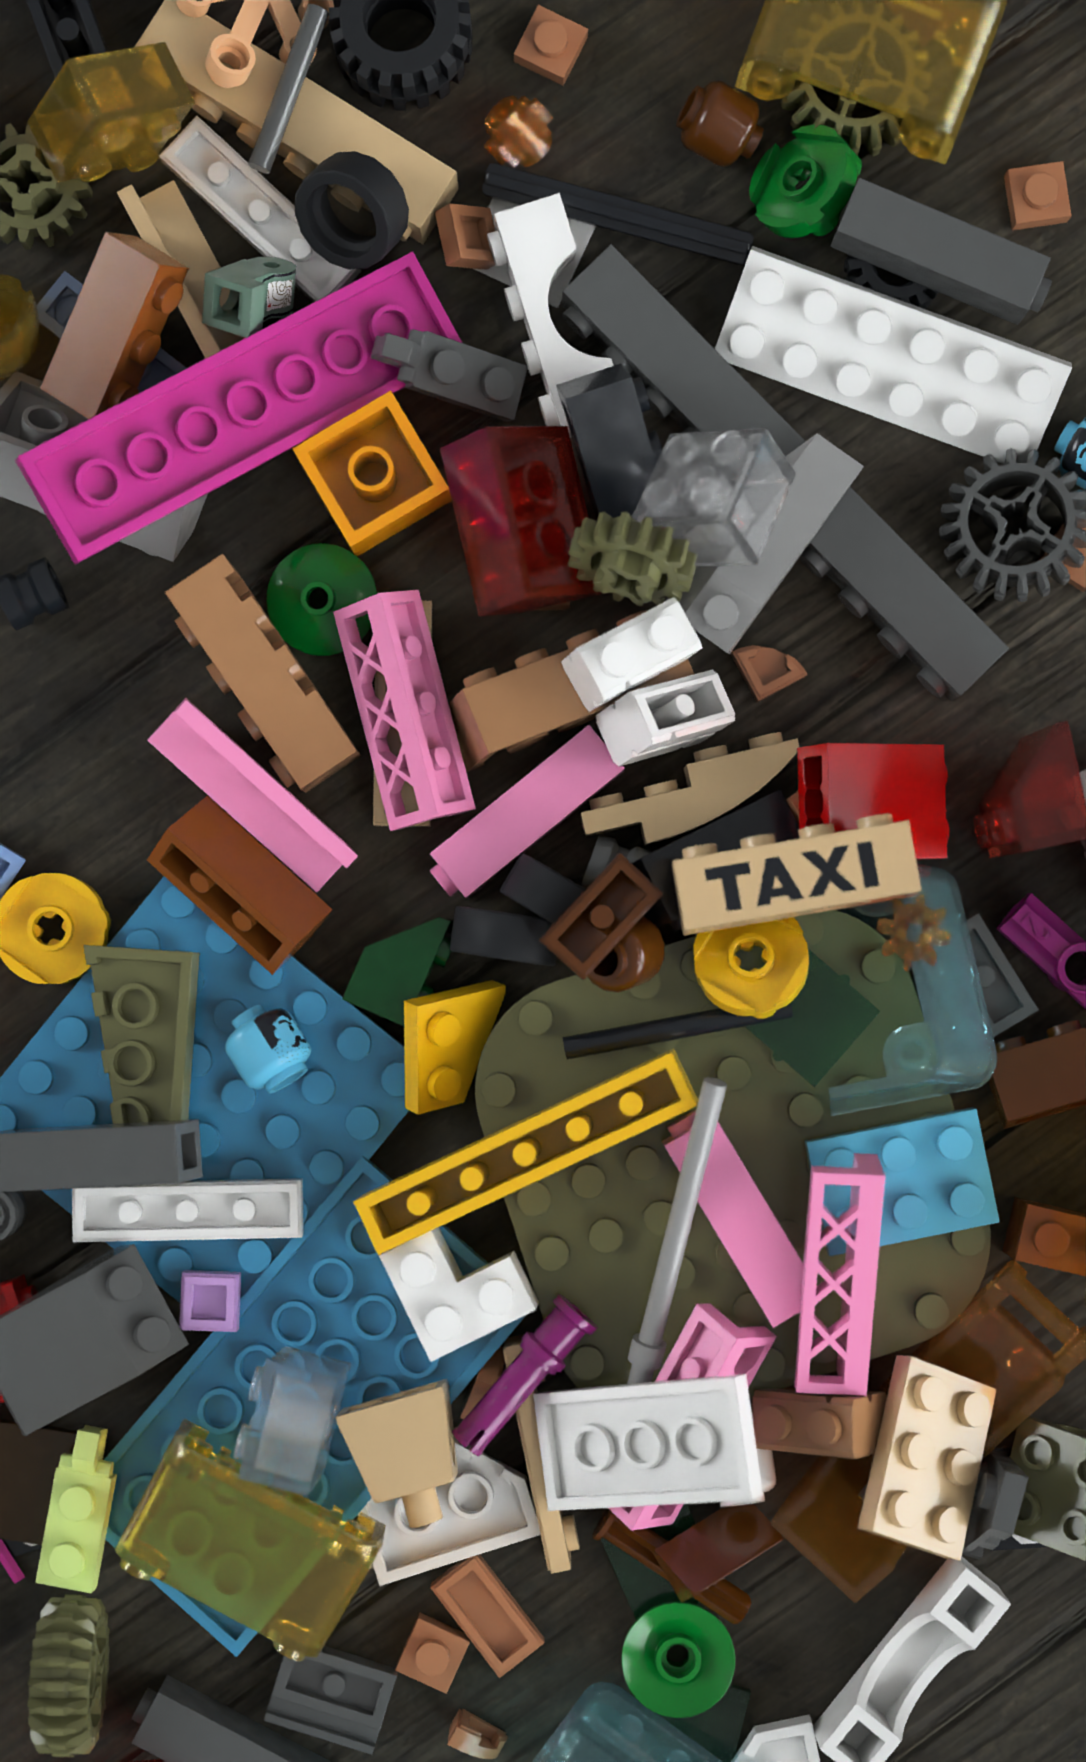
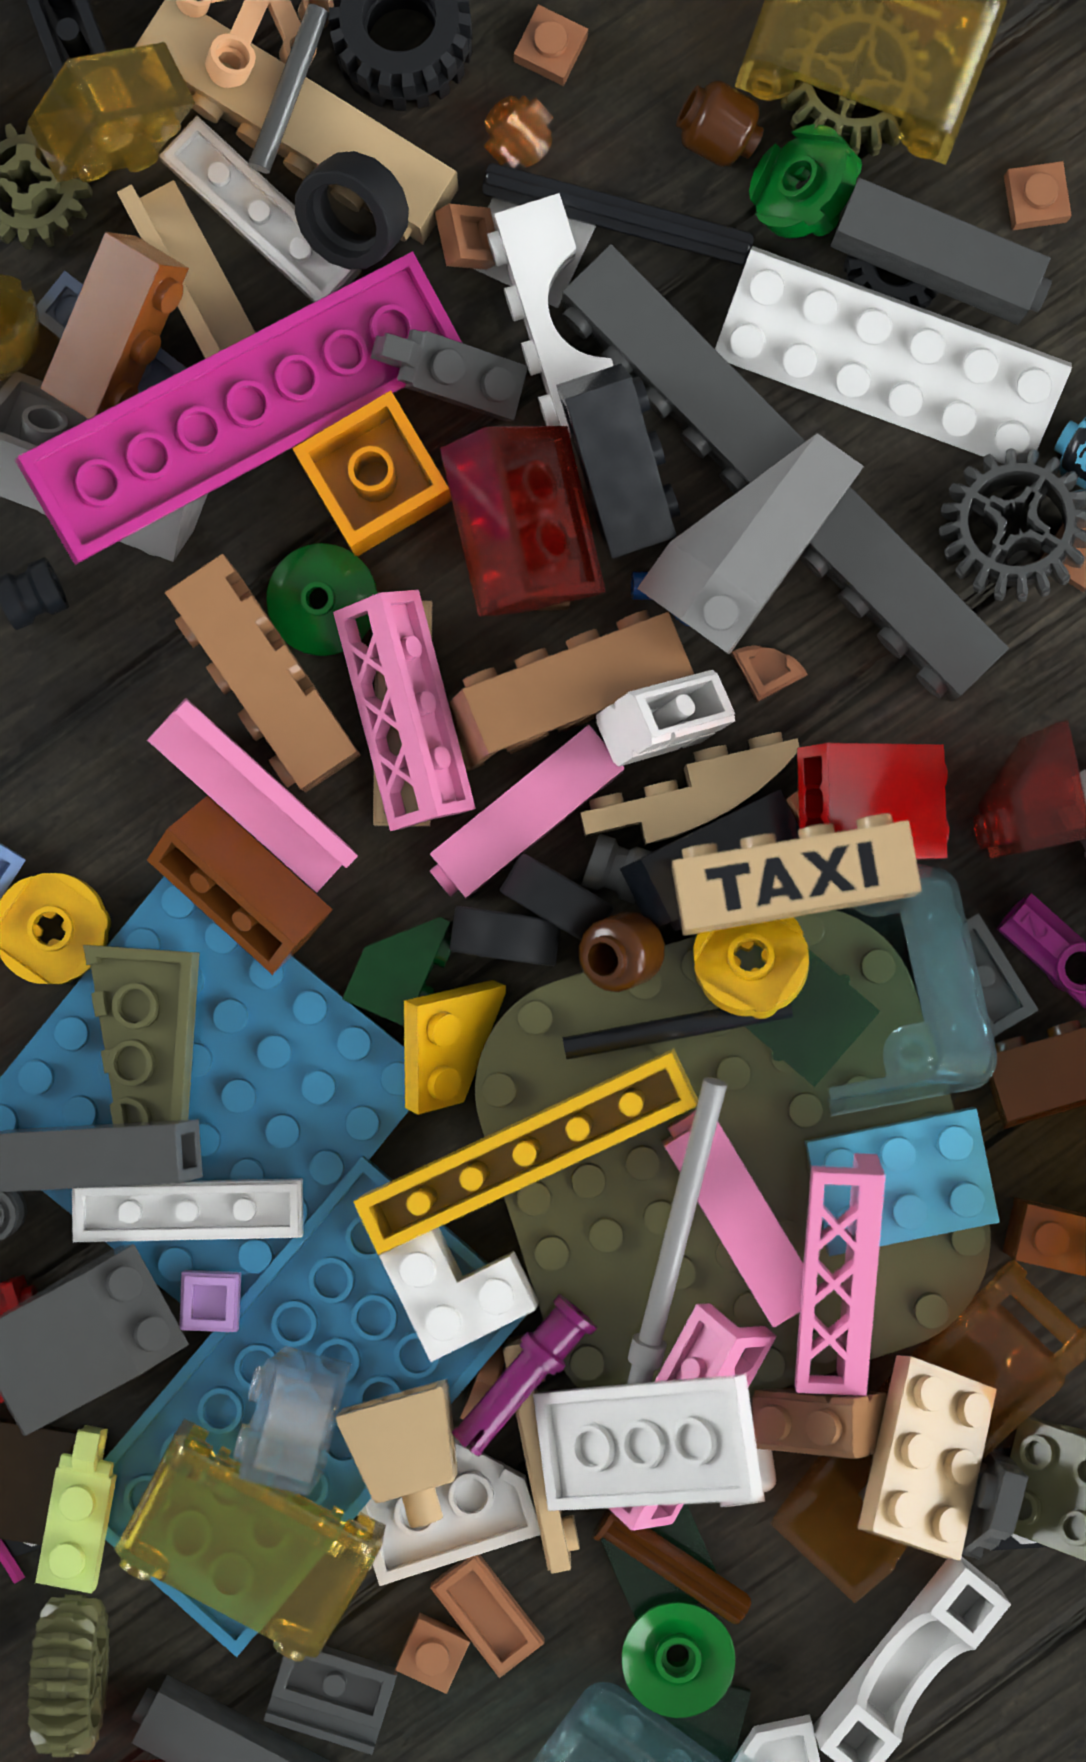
sand green leg [202,257,296,338] -> none
medium azure head [225,1005,311,1094] -> none
nougat tile [447,1709,508,1759] -> none
reddish brown slope [539,853,664,980] -> none
white brick [561,597,702,712] -> none
olive gear [568,512,697,606] -> none
clear brick [632,428,796,566] -> none
reddish brown slope [652,1504,784,1603] -> none
clear orange gear [877,893,952,971] -> none

